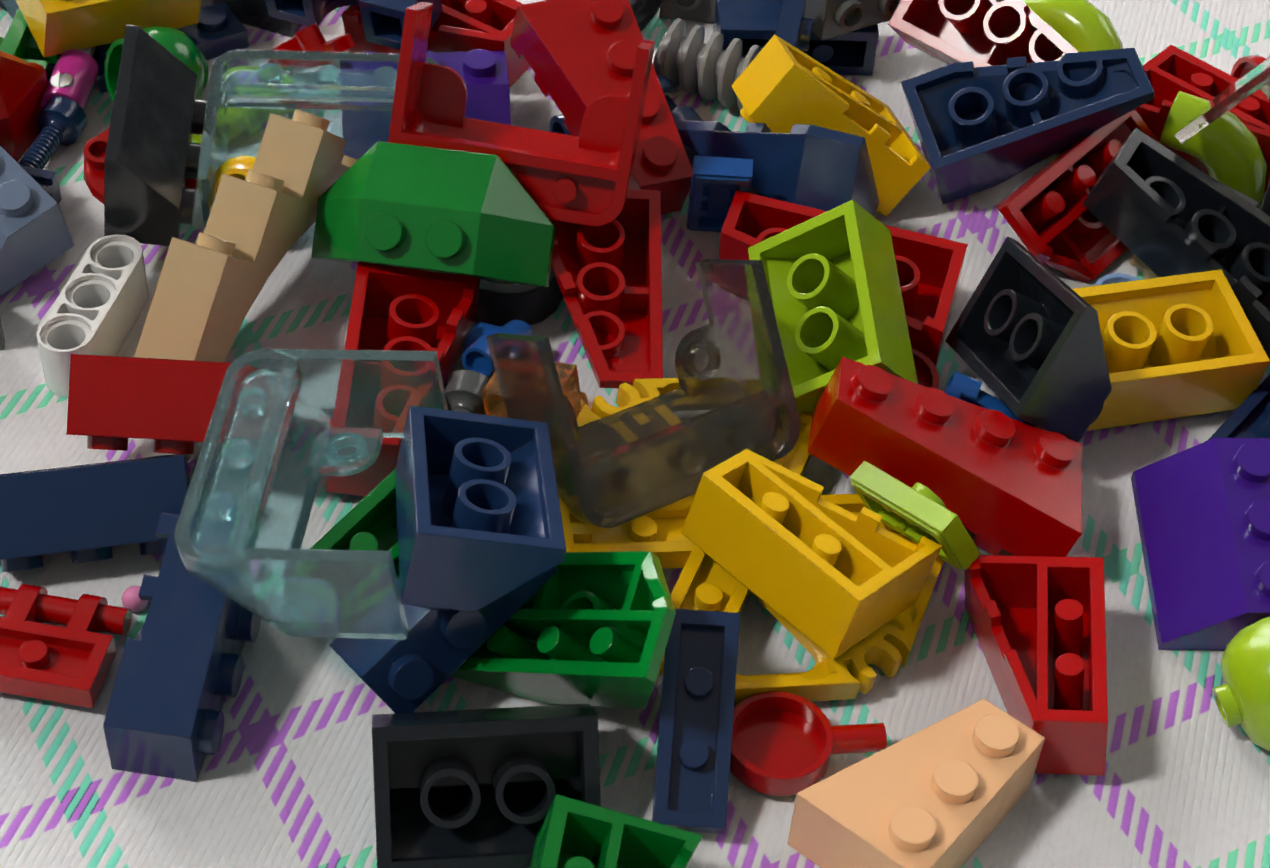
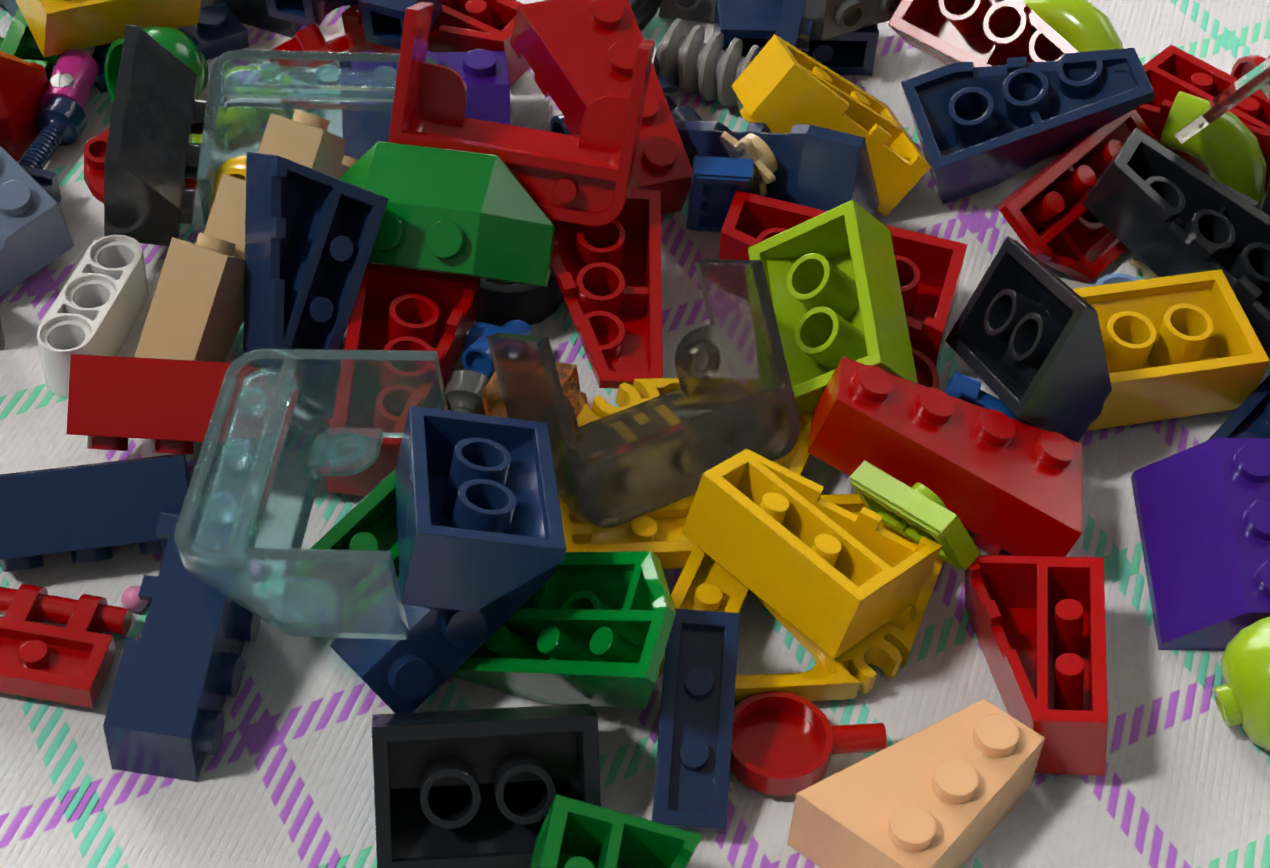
none -> dark blue wedge [243,152,389,380]
none -> tan plate [720,131,778,196]

